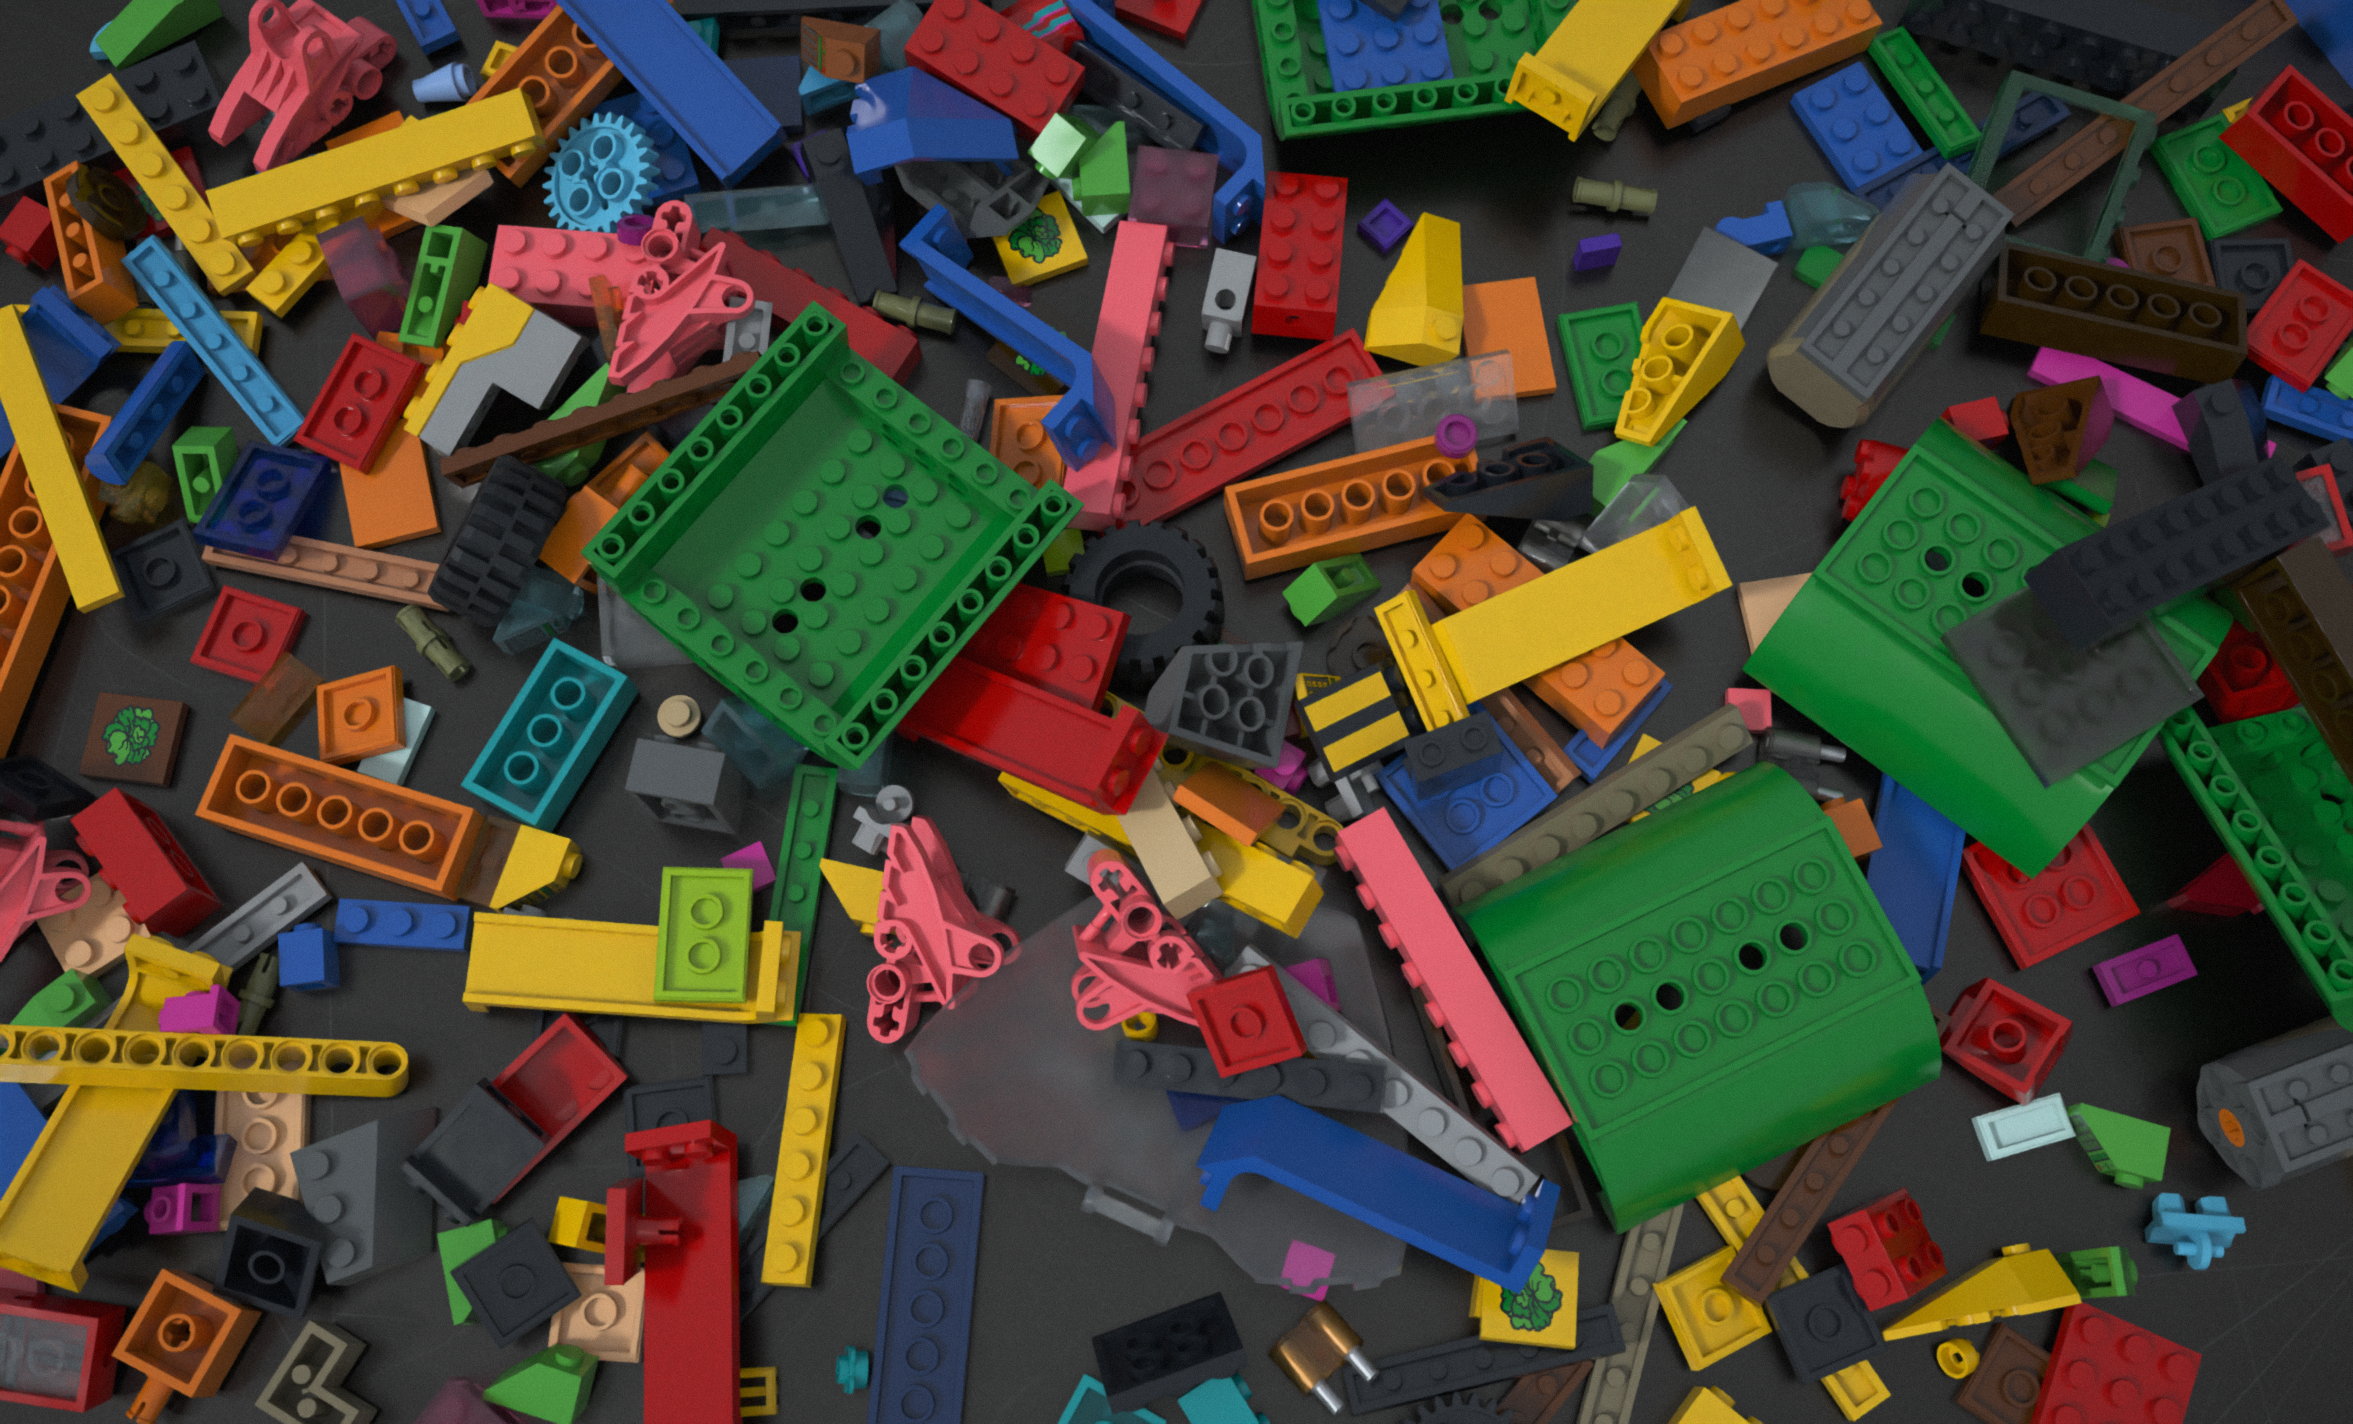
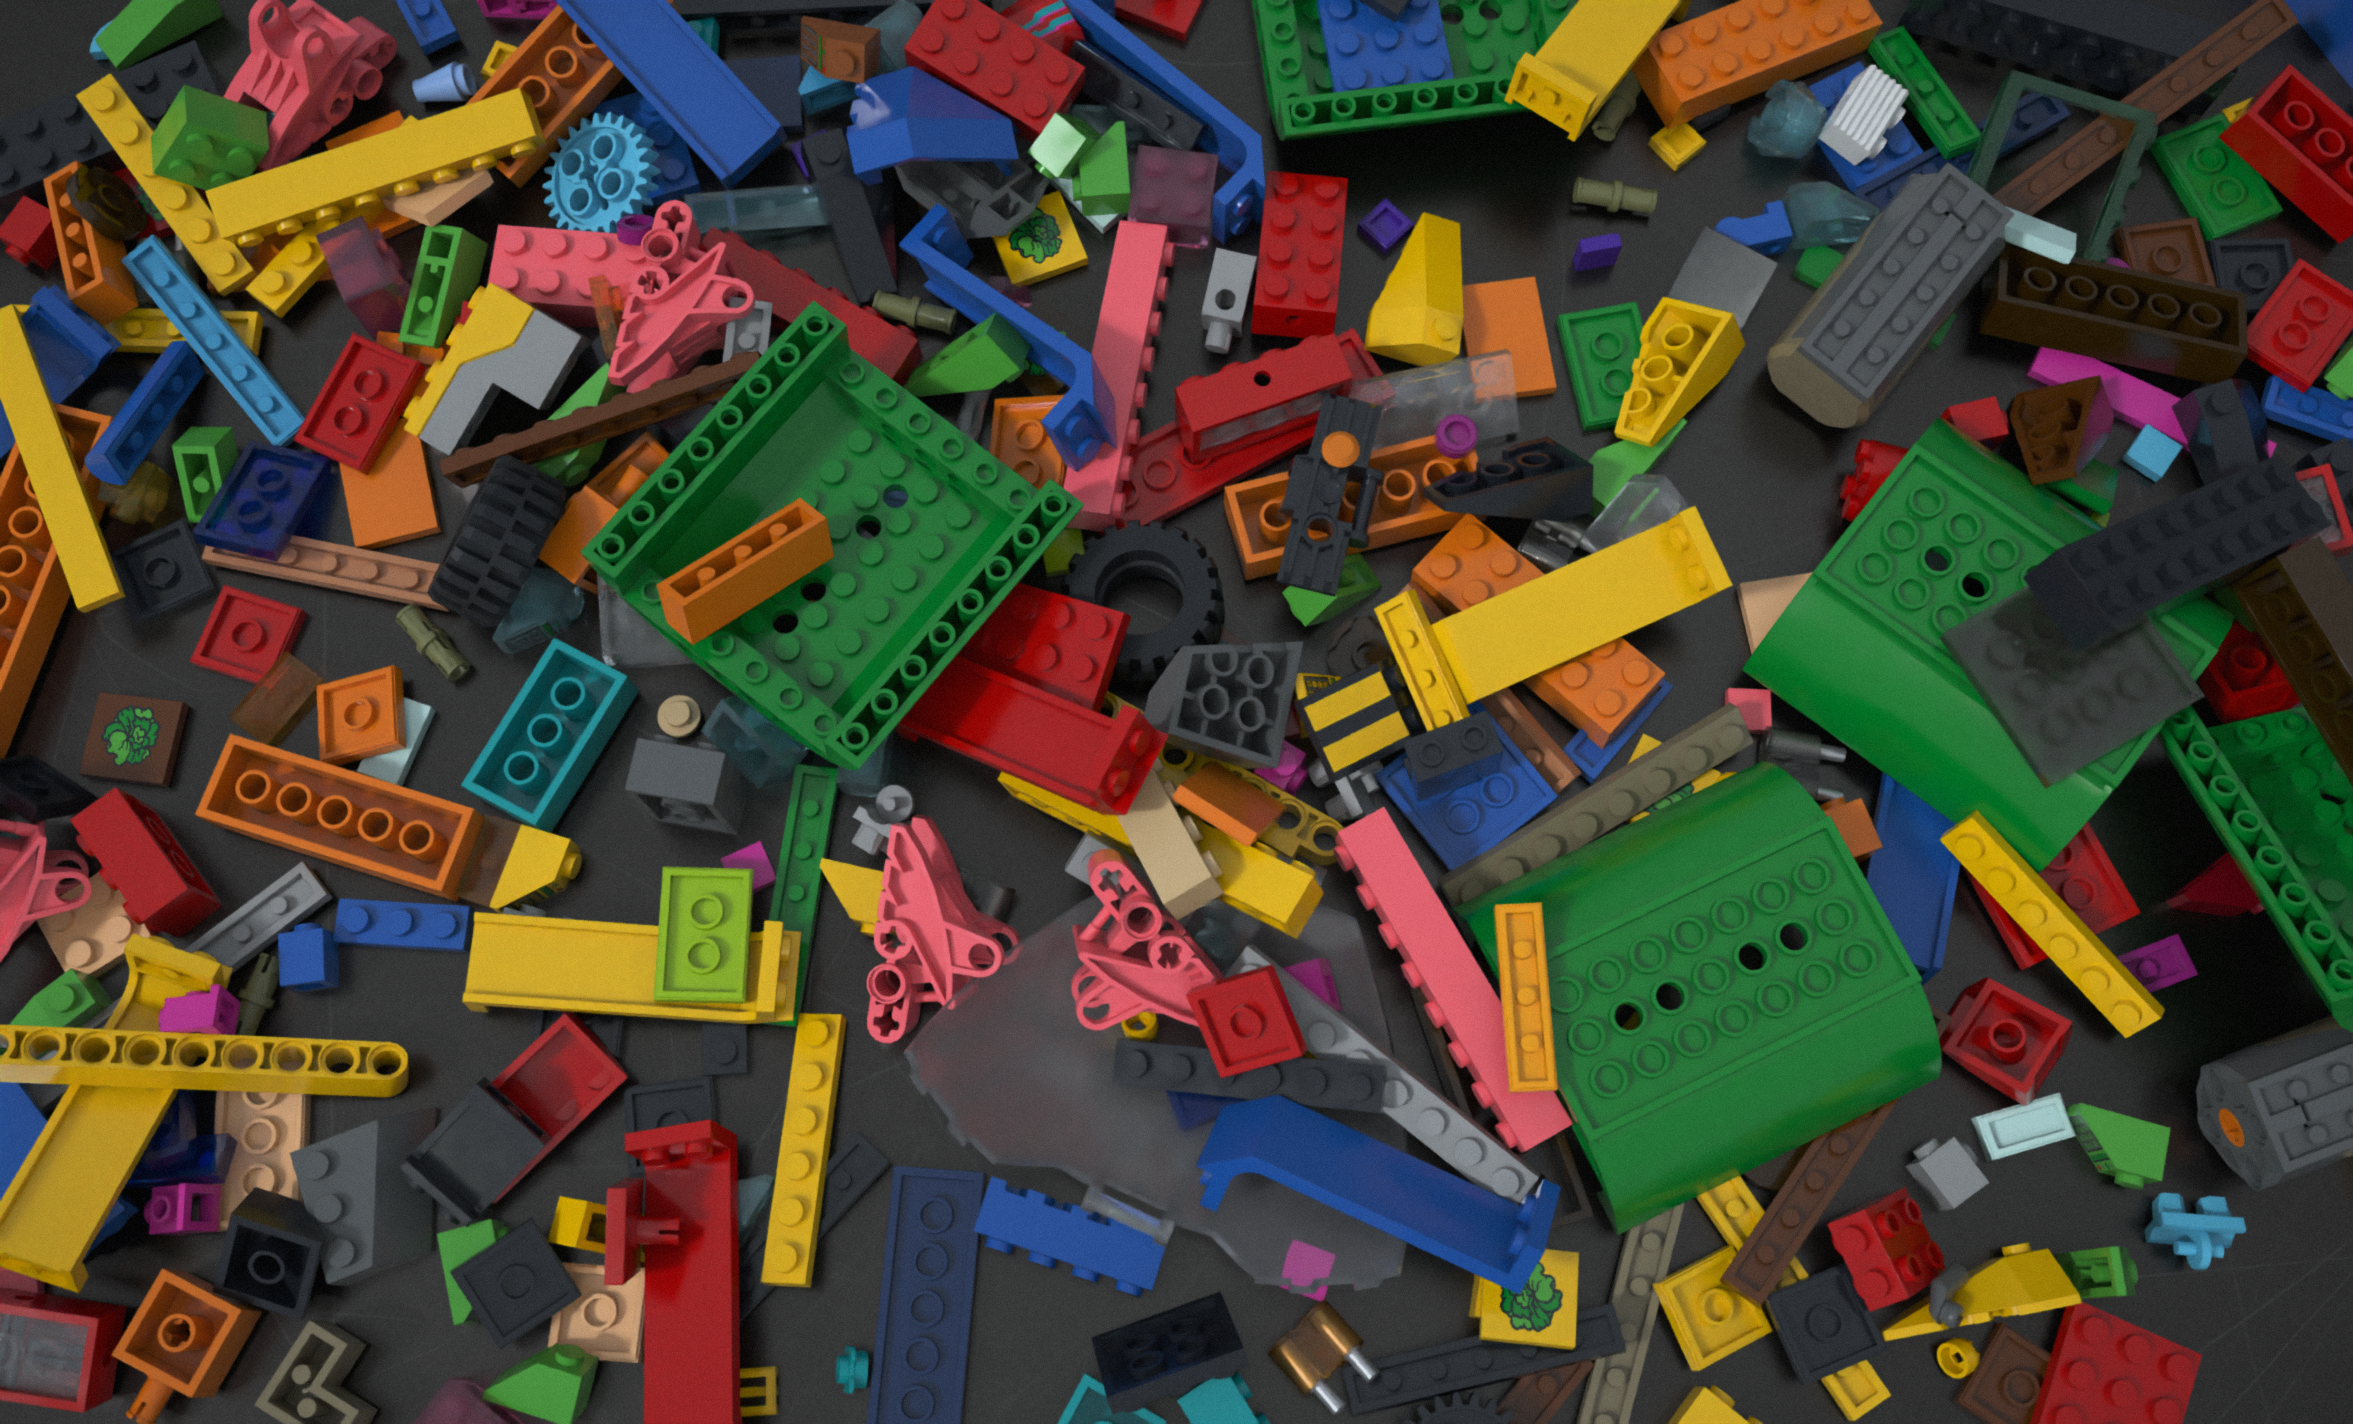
none -> bright green brick [151,84,269,190]
none -> orange brick [656,498,834,645]
none -> bright green slope [903,312,1031,397]
none -> blue wedge [973,1176,1169,1297]
none -> red brick [1175,333,1353,464]
none -> black piece [1276,392,1385,597]
none -> light orange tile [1494,902,1558,1093]
none -> yellow tile [1648,122,1707,171]
none -> clear light blue cone [1748,79,1827,159]
none -> white brick [1817,65,1909,166]
none -> light grey brick [1905,1136,1989,1212]
none -> dark grey arm [1929,1263,1969,1328]
none -> yellow plate [1939,810,2165,1038]
none -> light aqua tile [2005,206,2077,264]
none -> medium azure tile [2120,424,2183,482]

